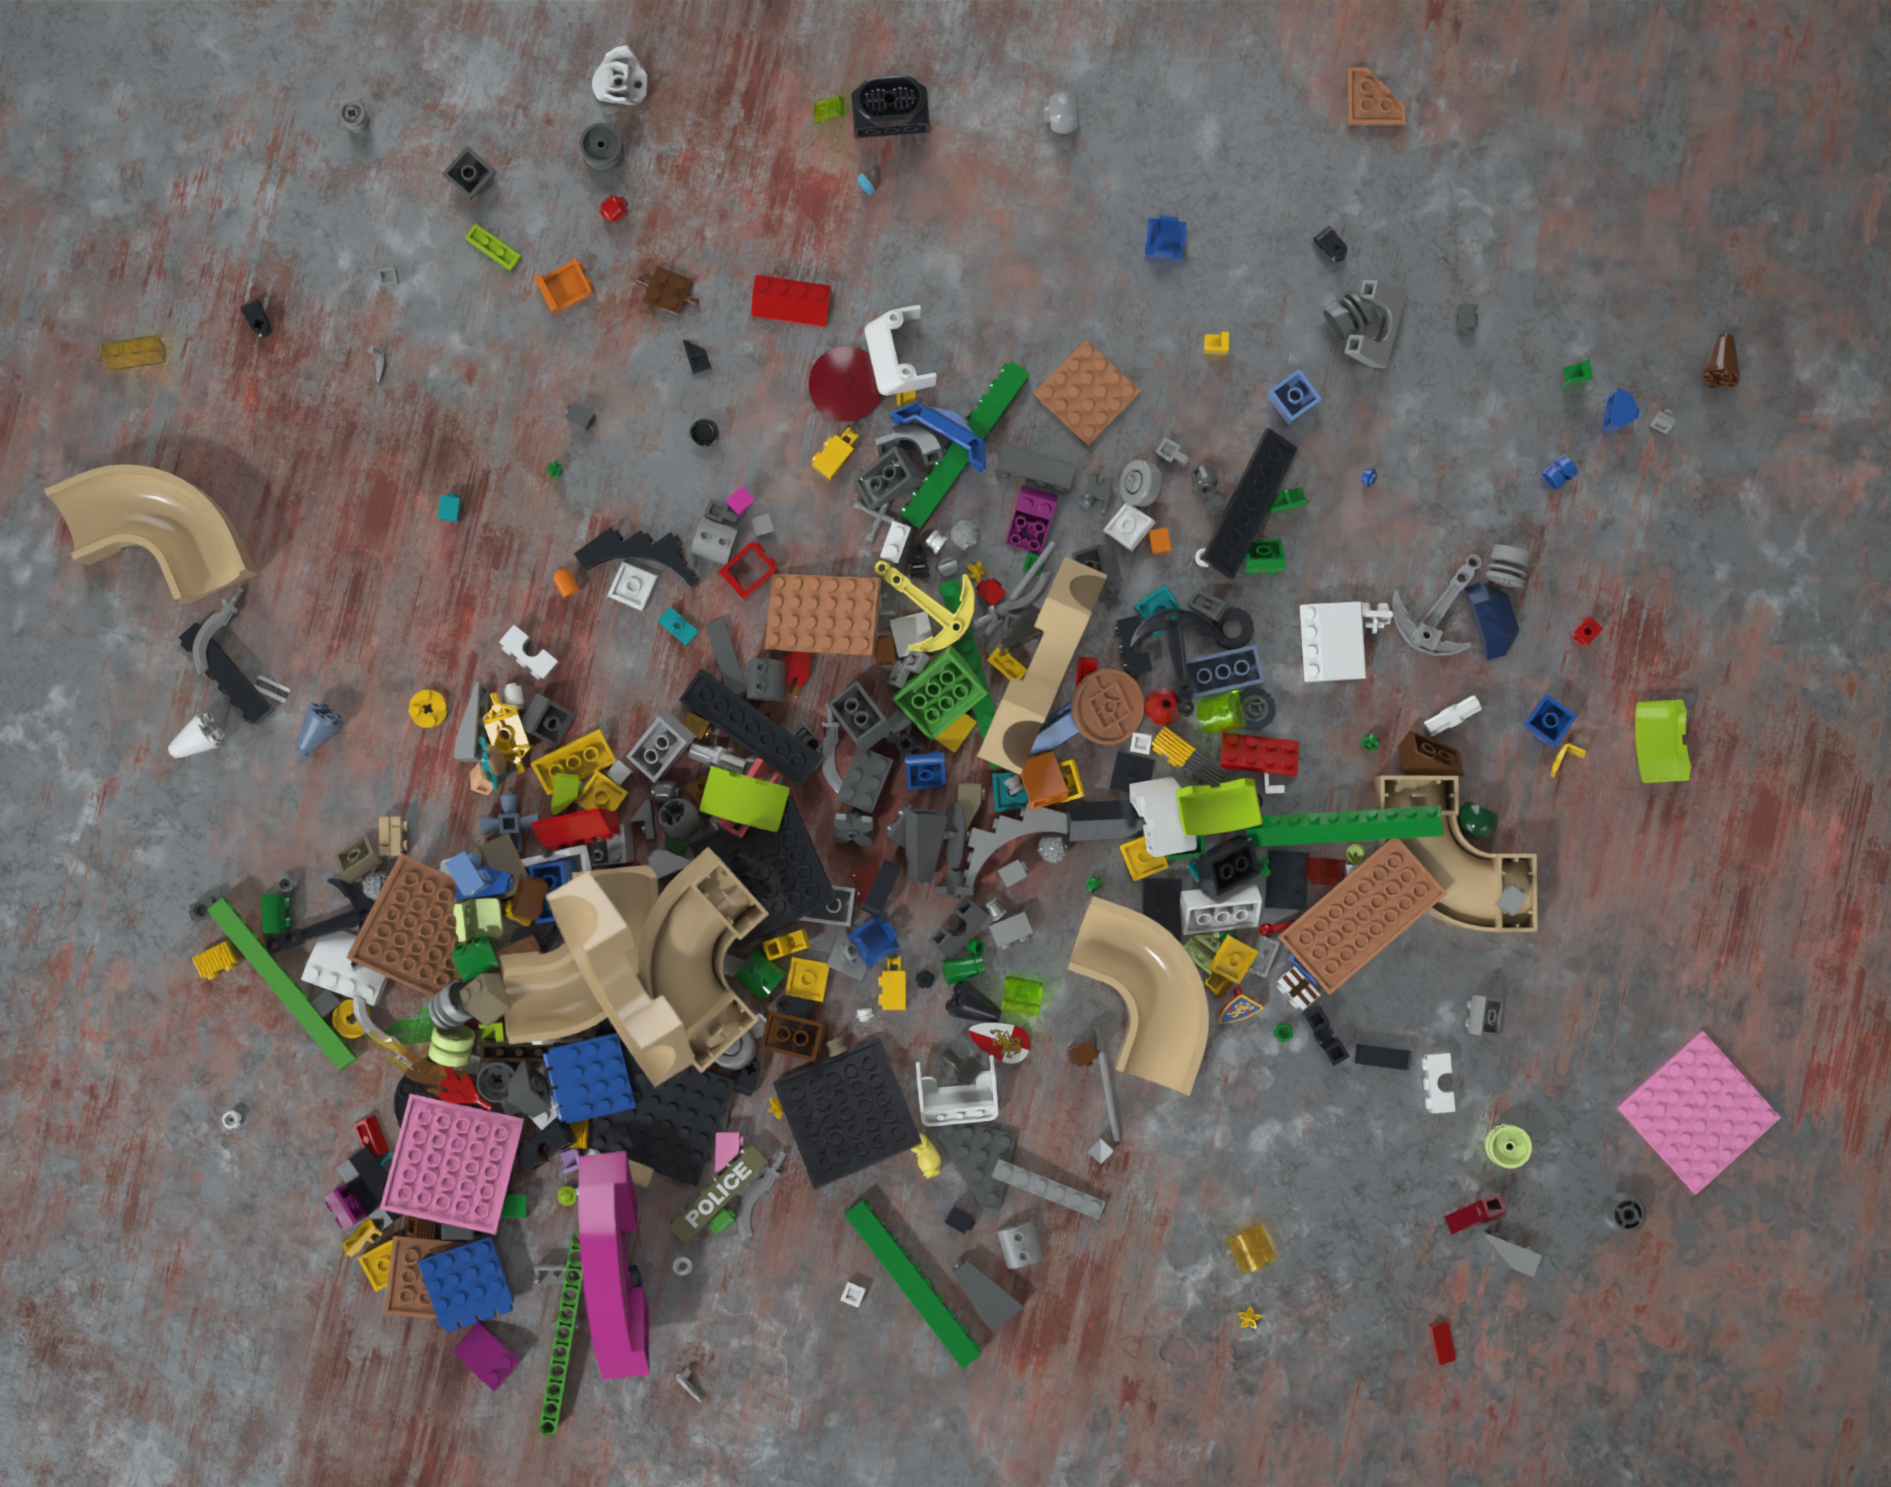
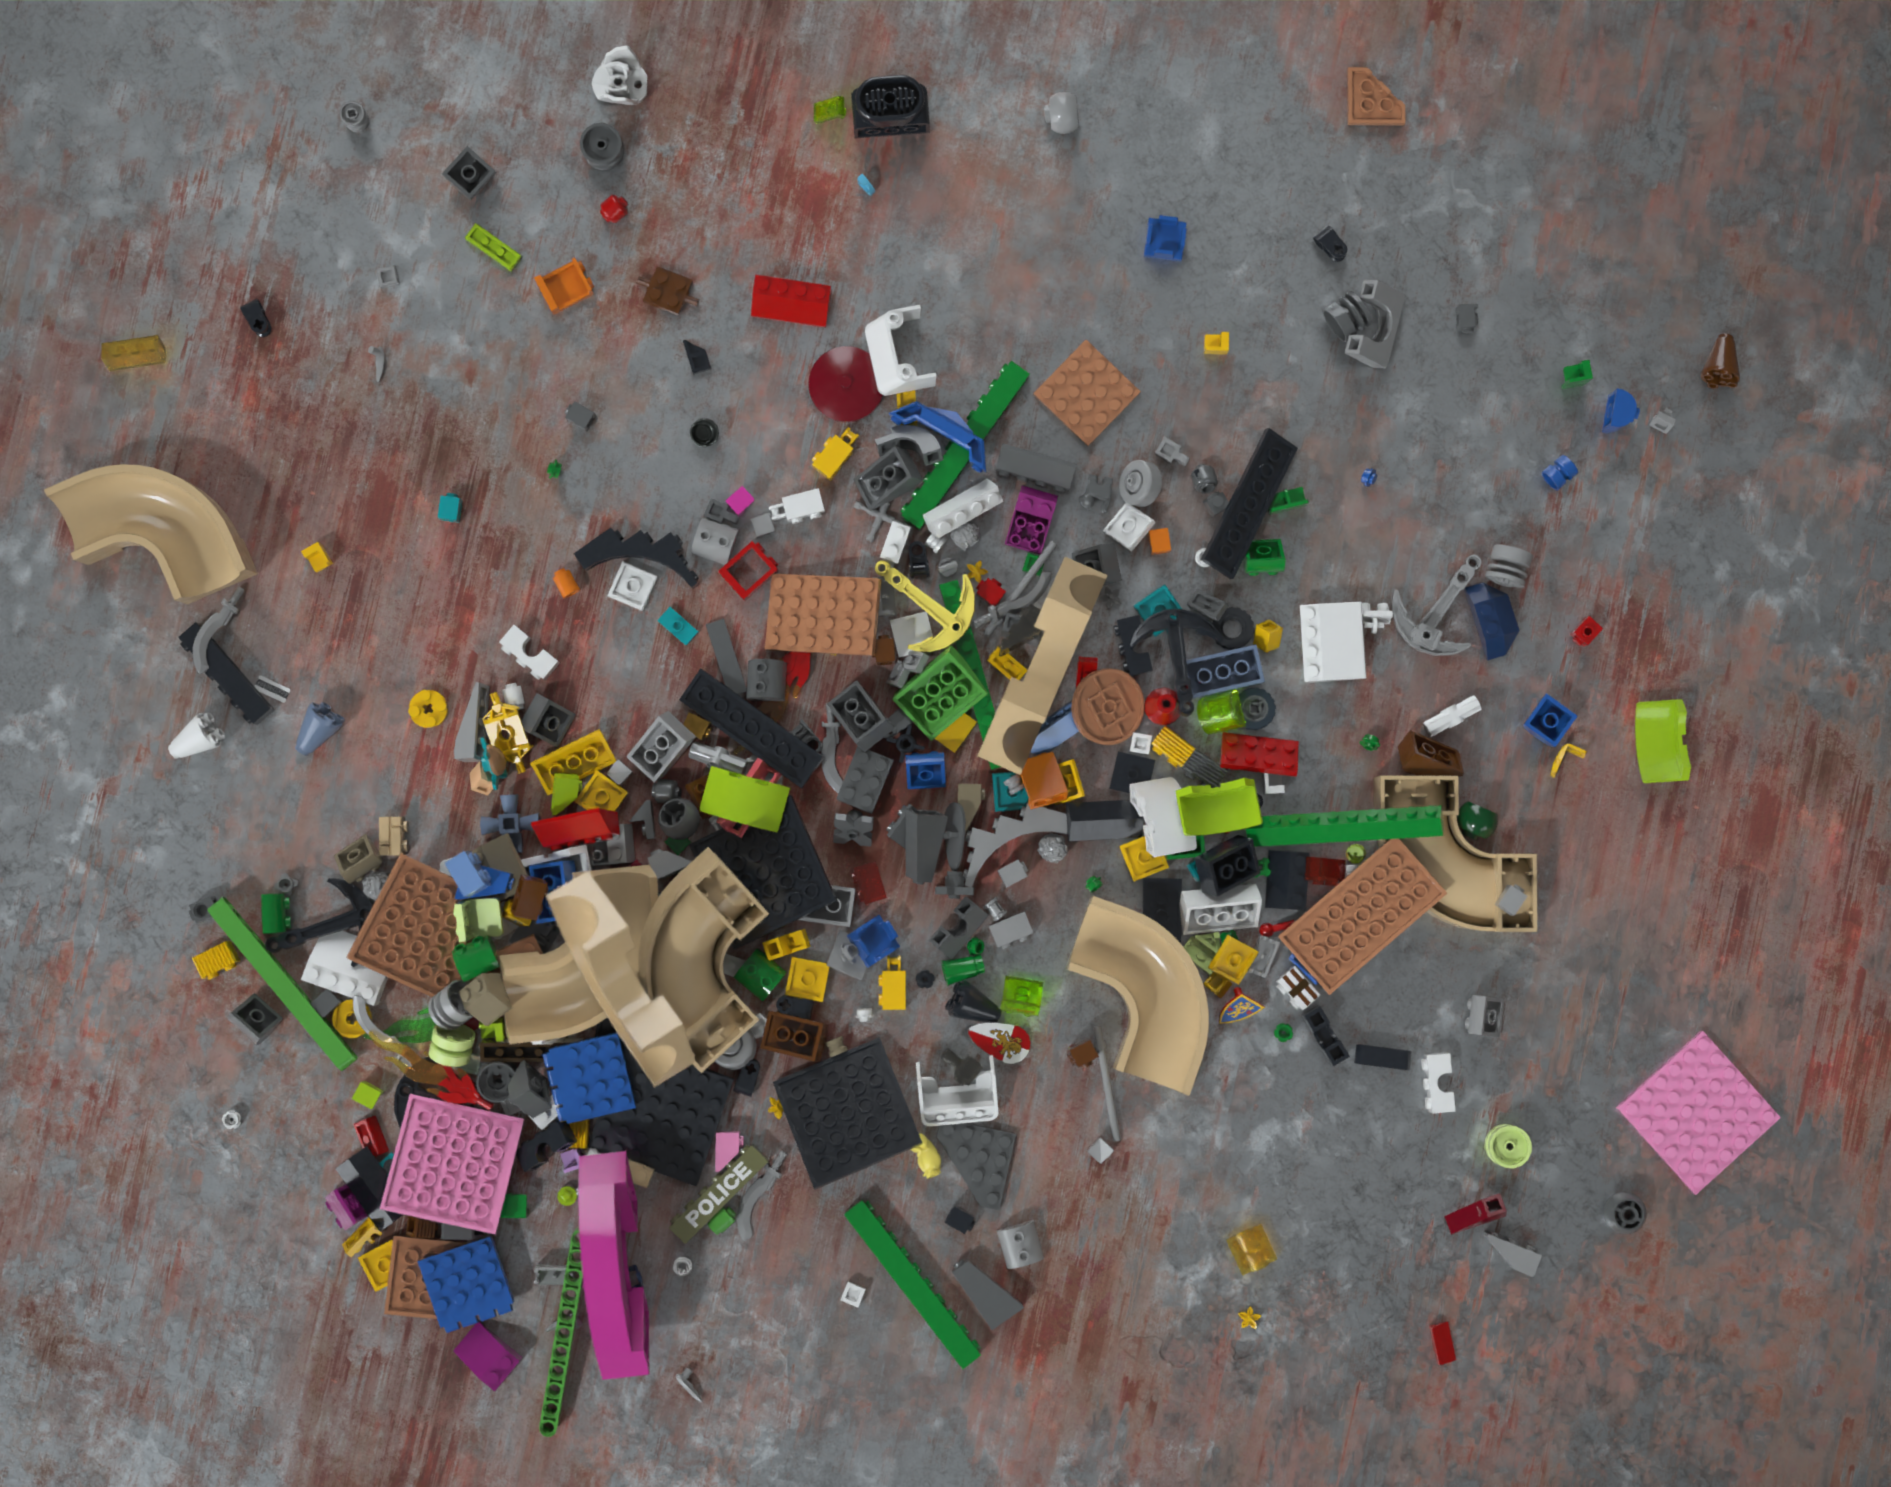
black beam [861,859,902,918] -> none
light grey plate [991,1158,1106,1220] -> none
medium blue brick [1266,369,1322,425] -> none
none -> dark grey brick [227,993,283,1045]
none -> yellow panel [301,542,333,573]
none -> lime panel [352,1080,385,1109]
none -> white brick [768,488,825,524]
none -> white brick [923,479,1003,538]
none -> yellow panel [1253,619,1283,653]

